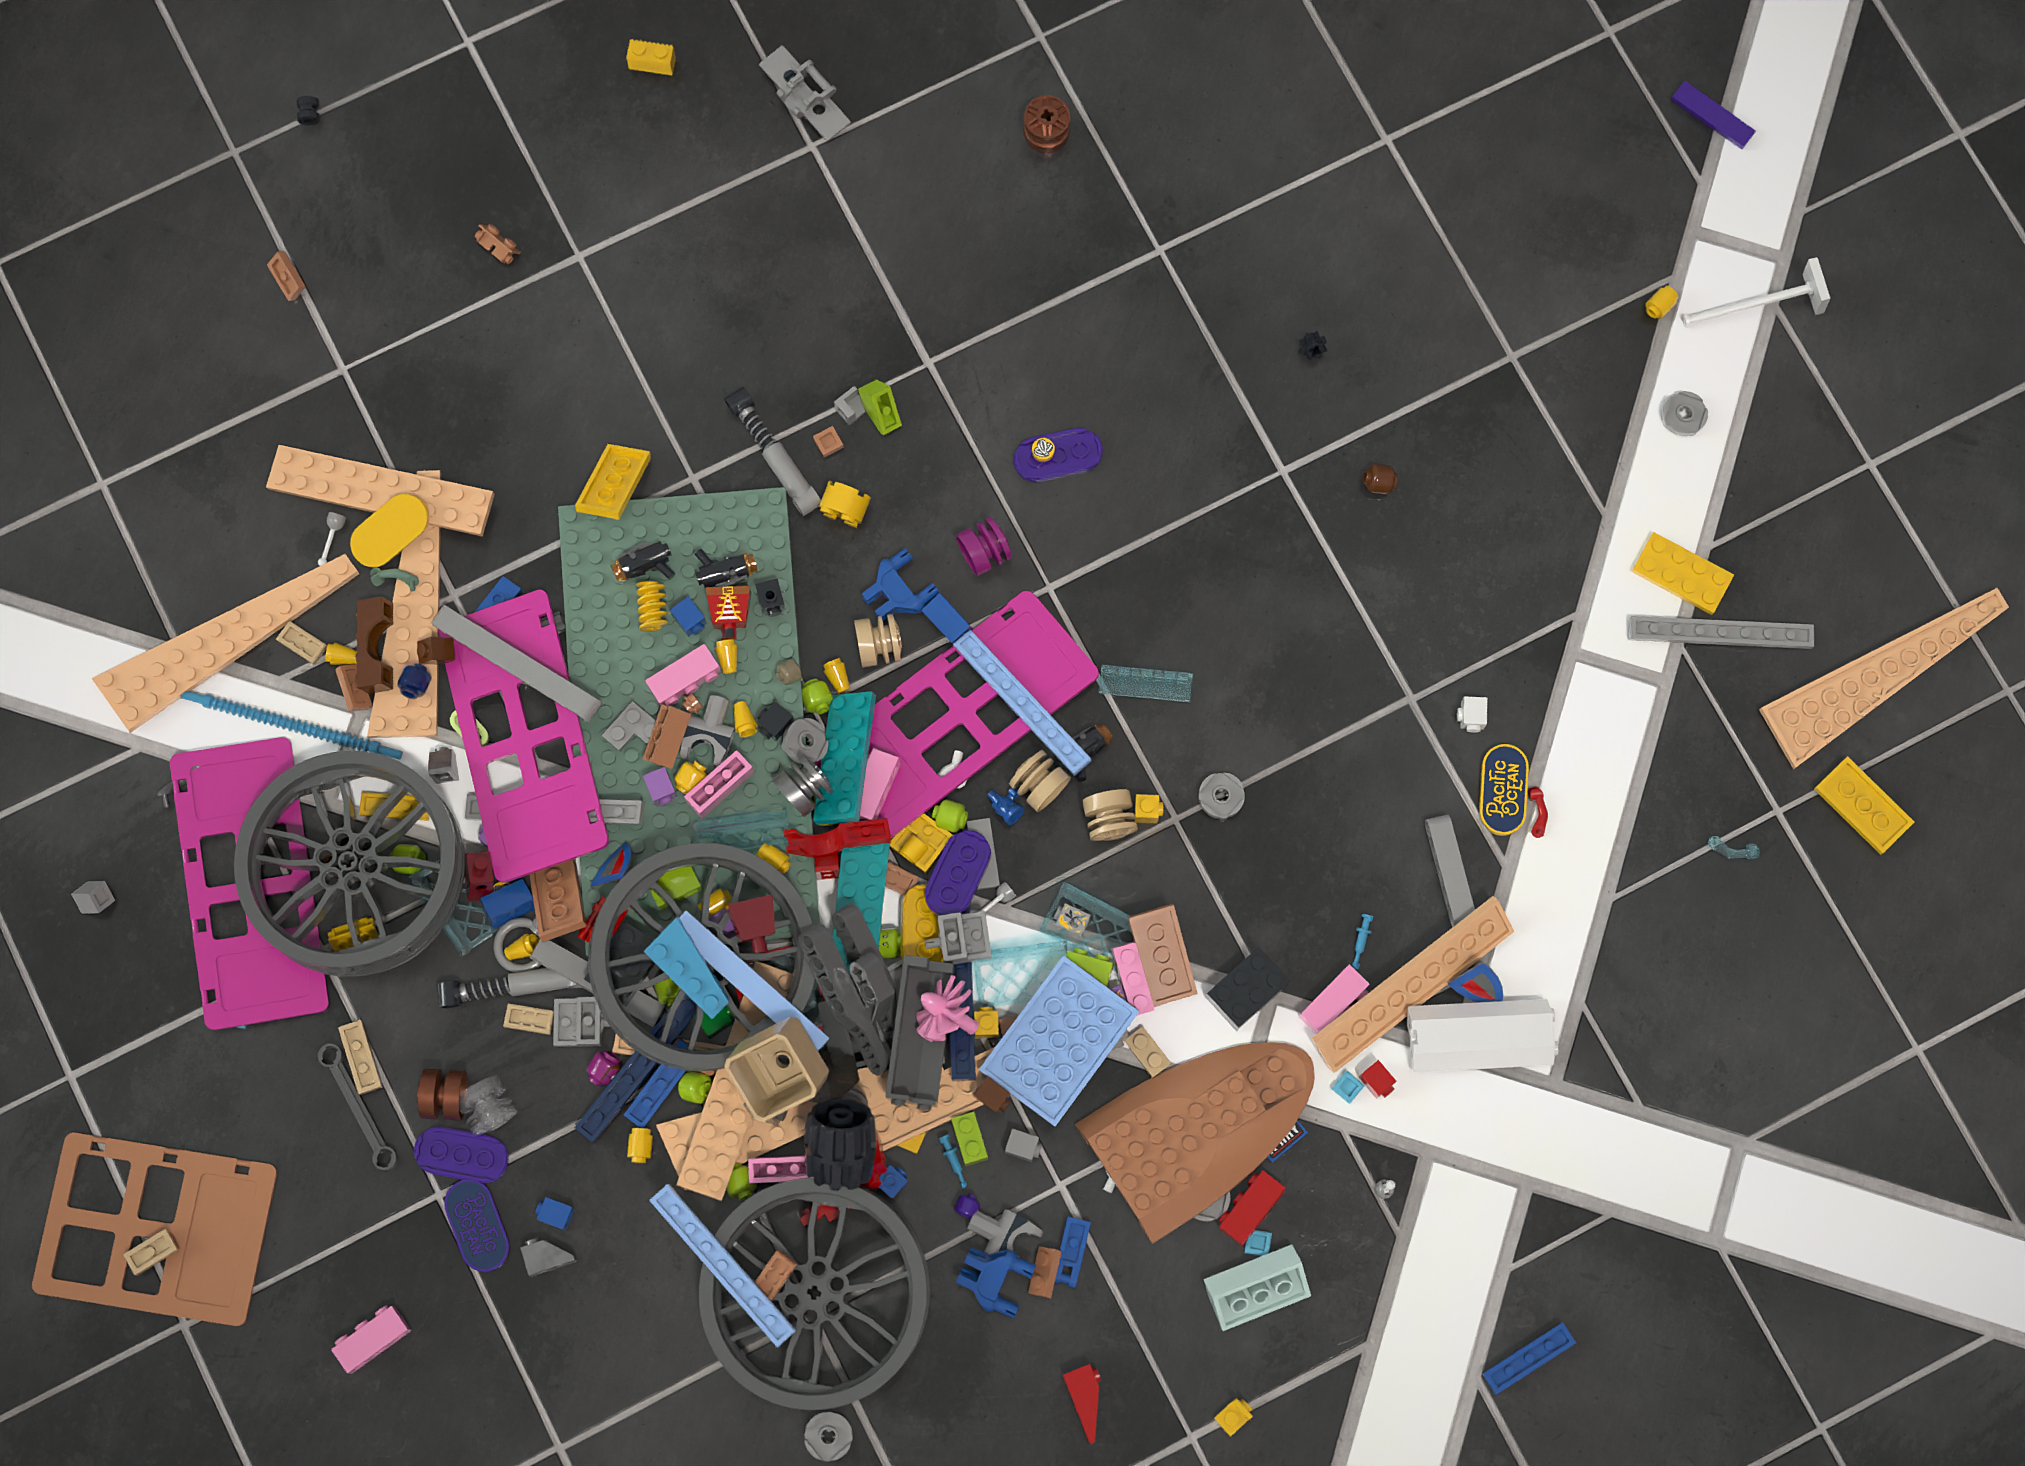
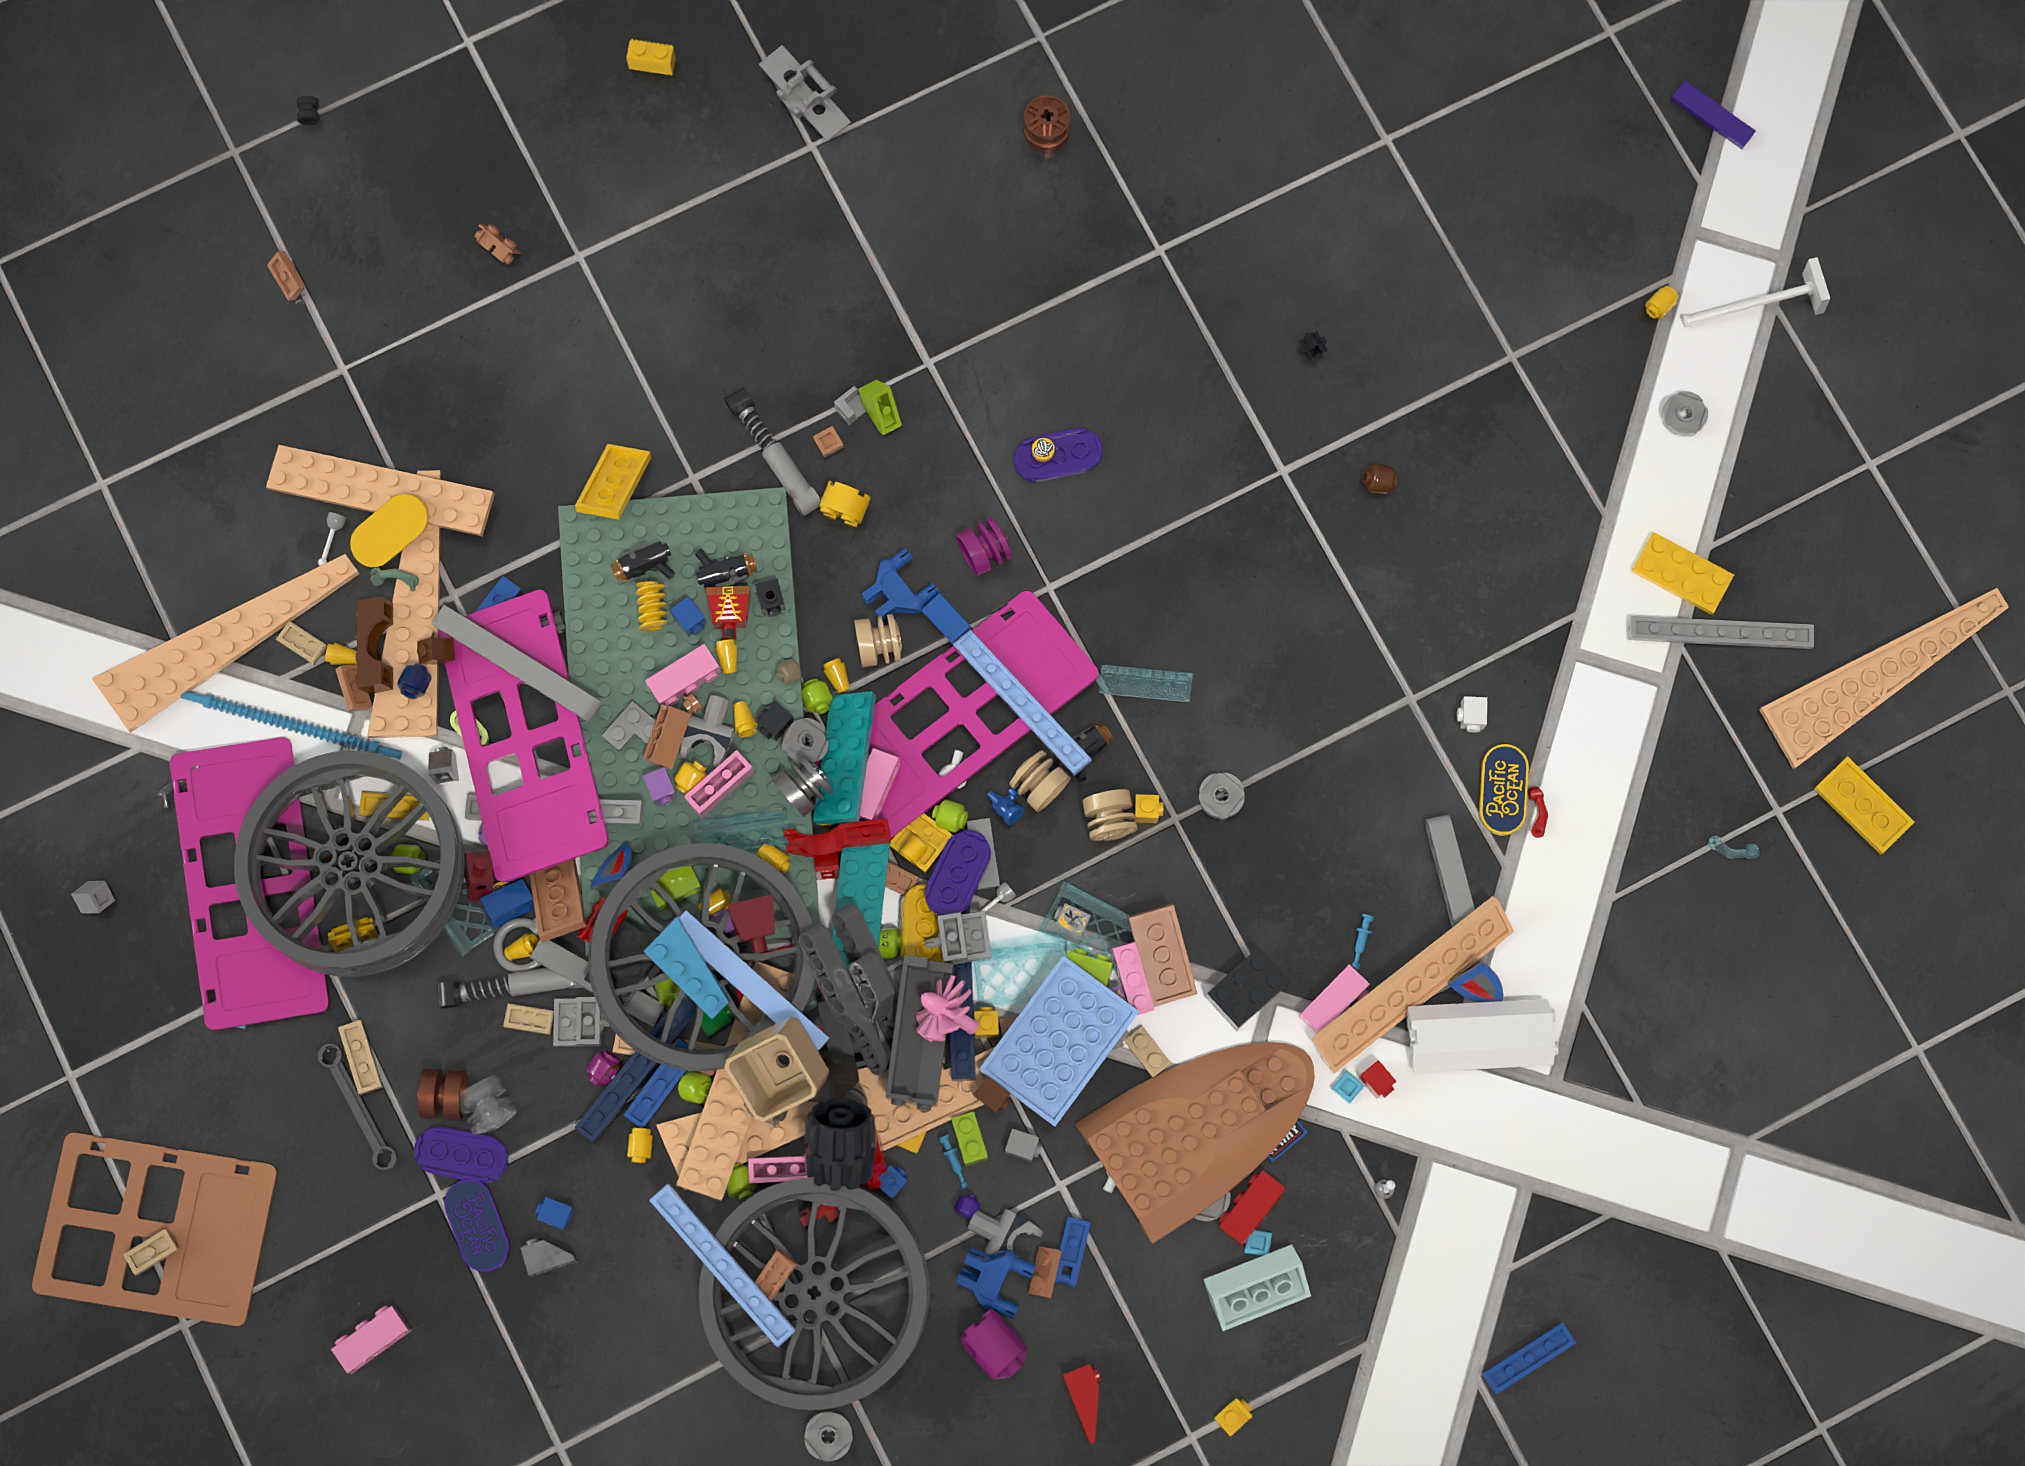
none -> magenta cylinder [958,1308,1028,1380]

